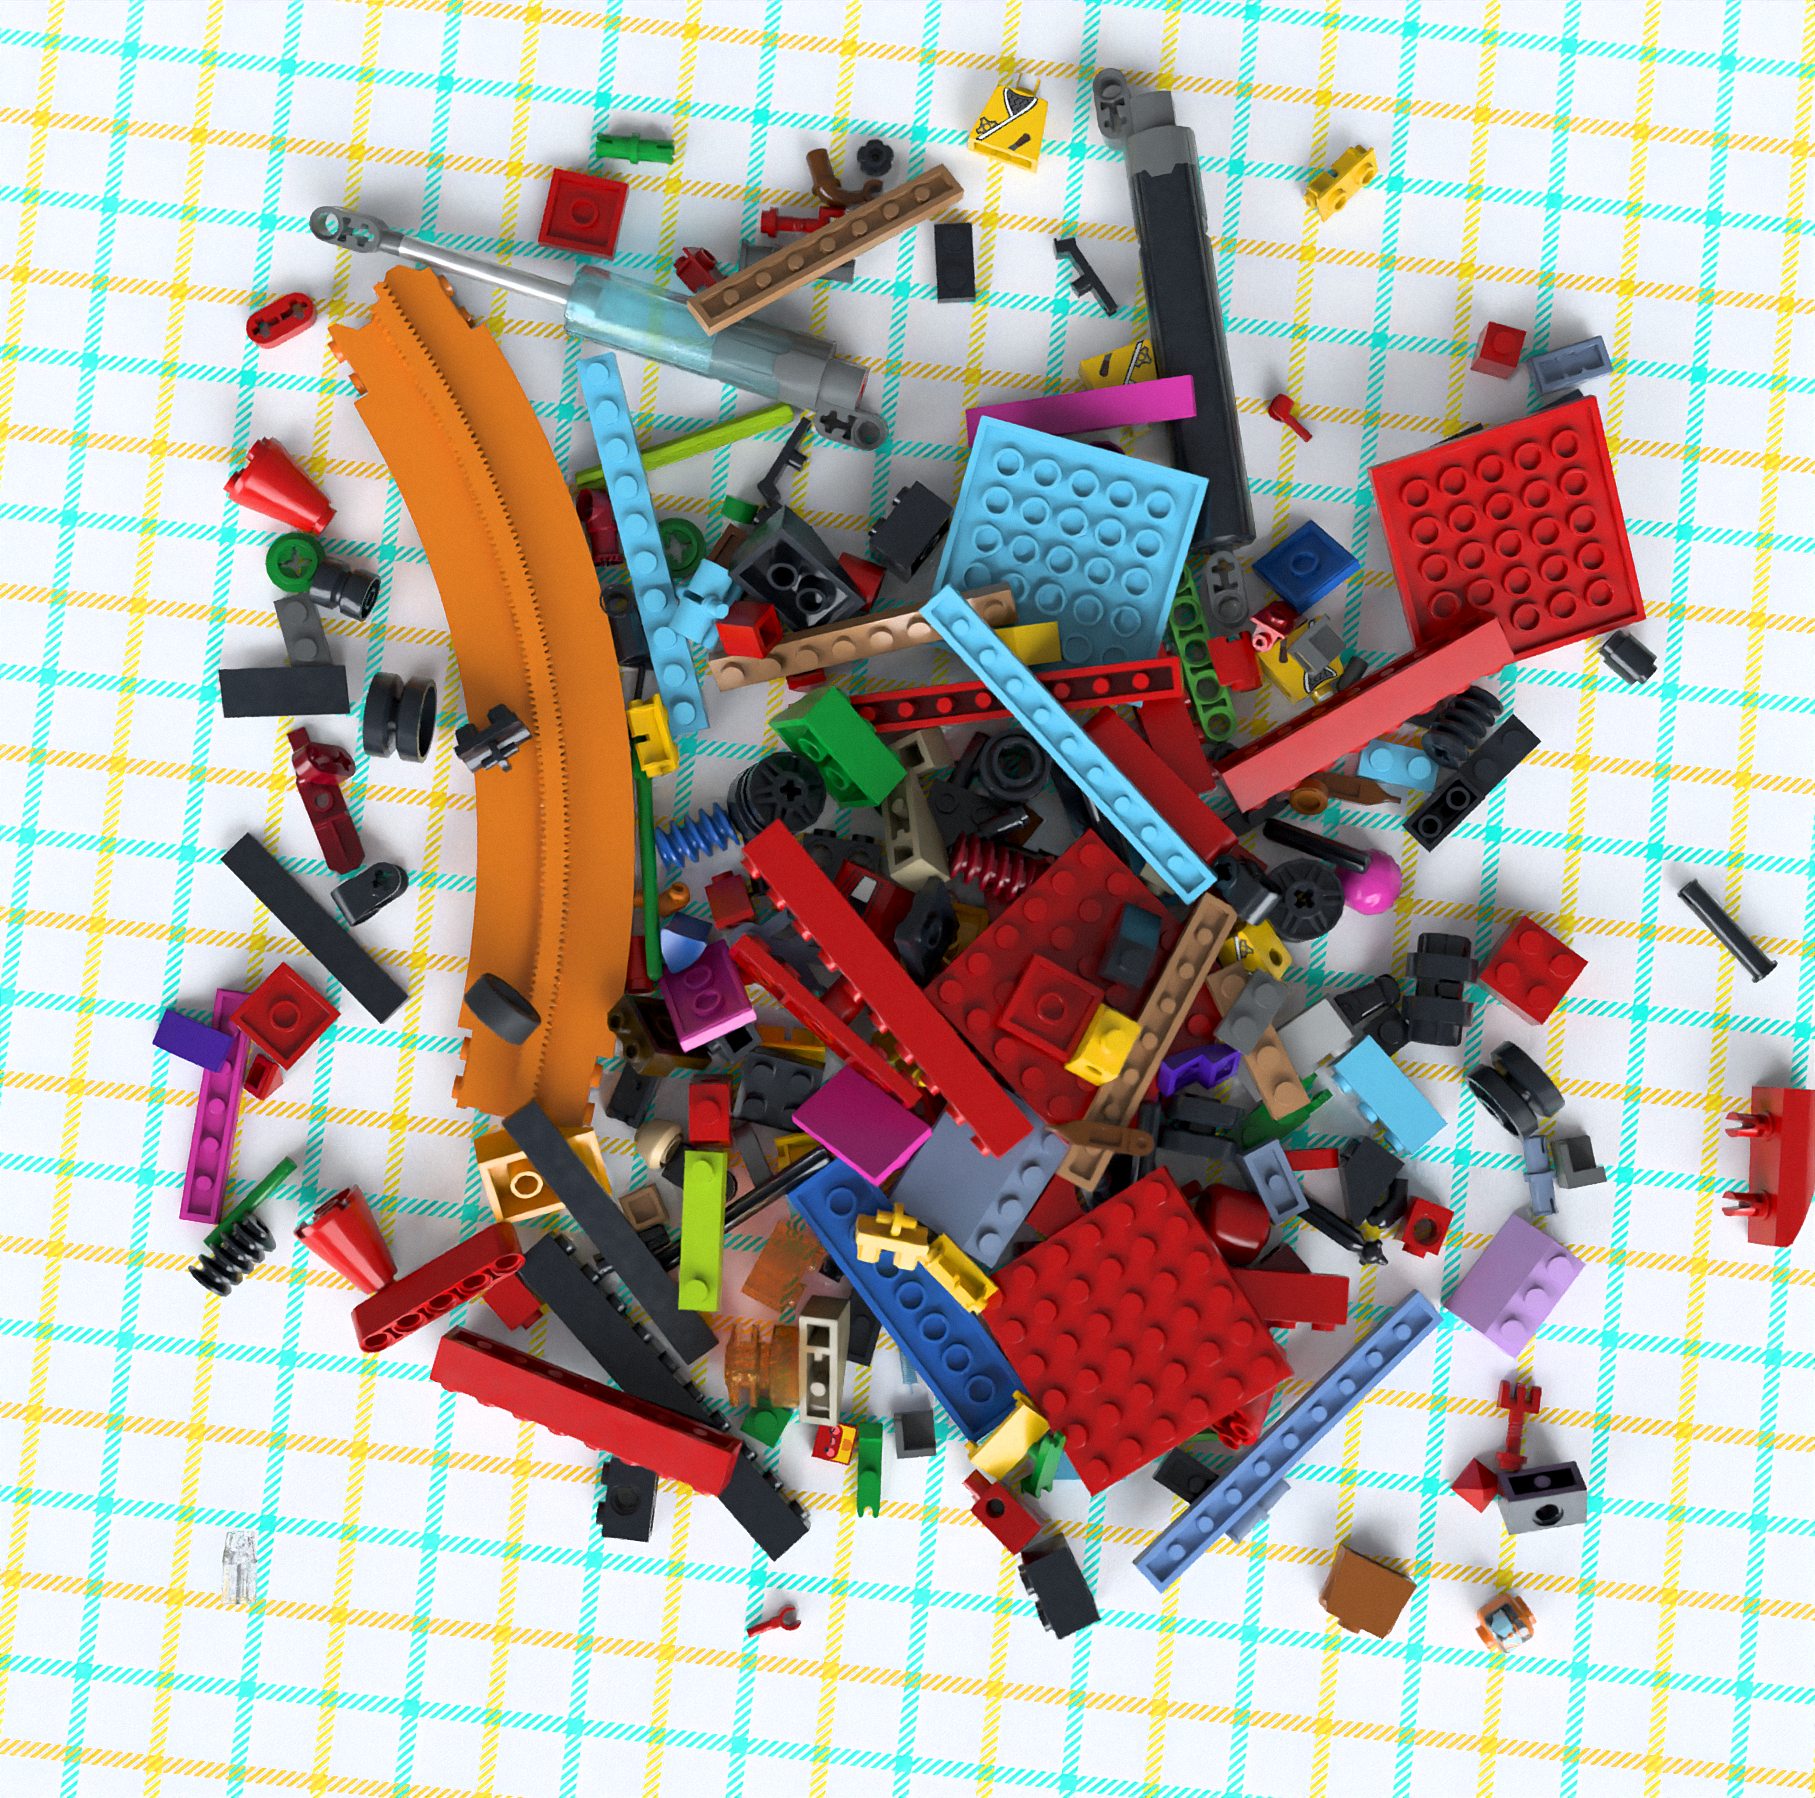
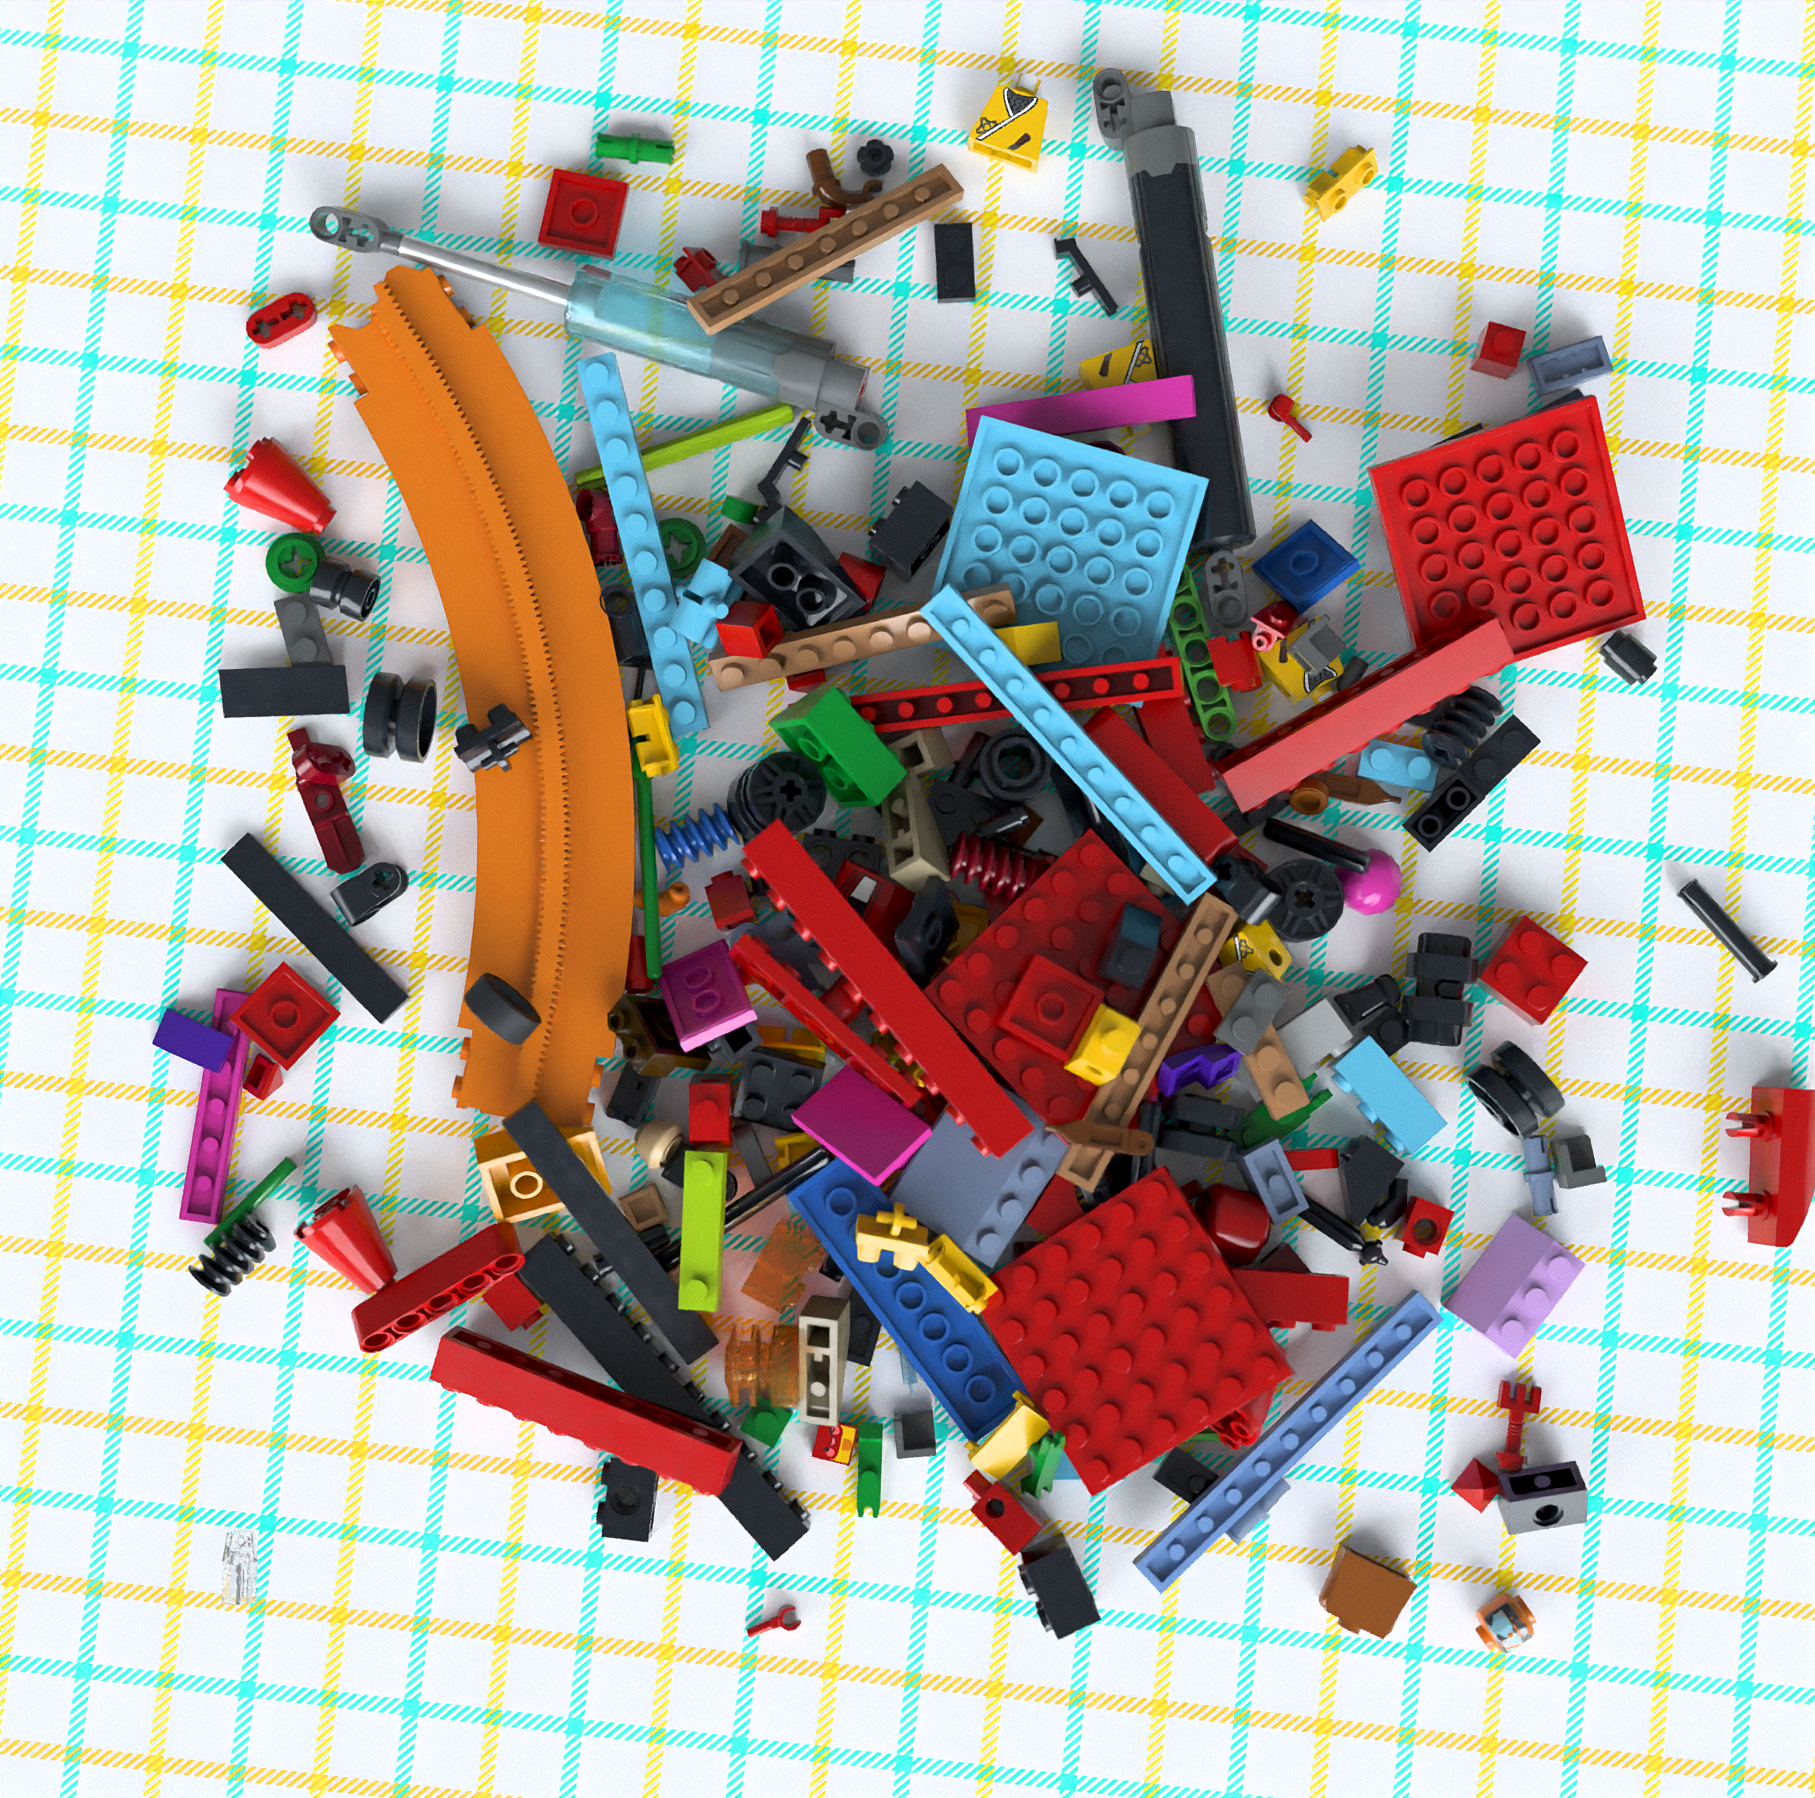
blue tile [660,912,713,974] -> none

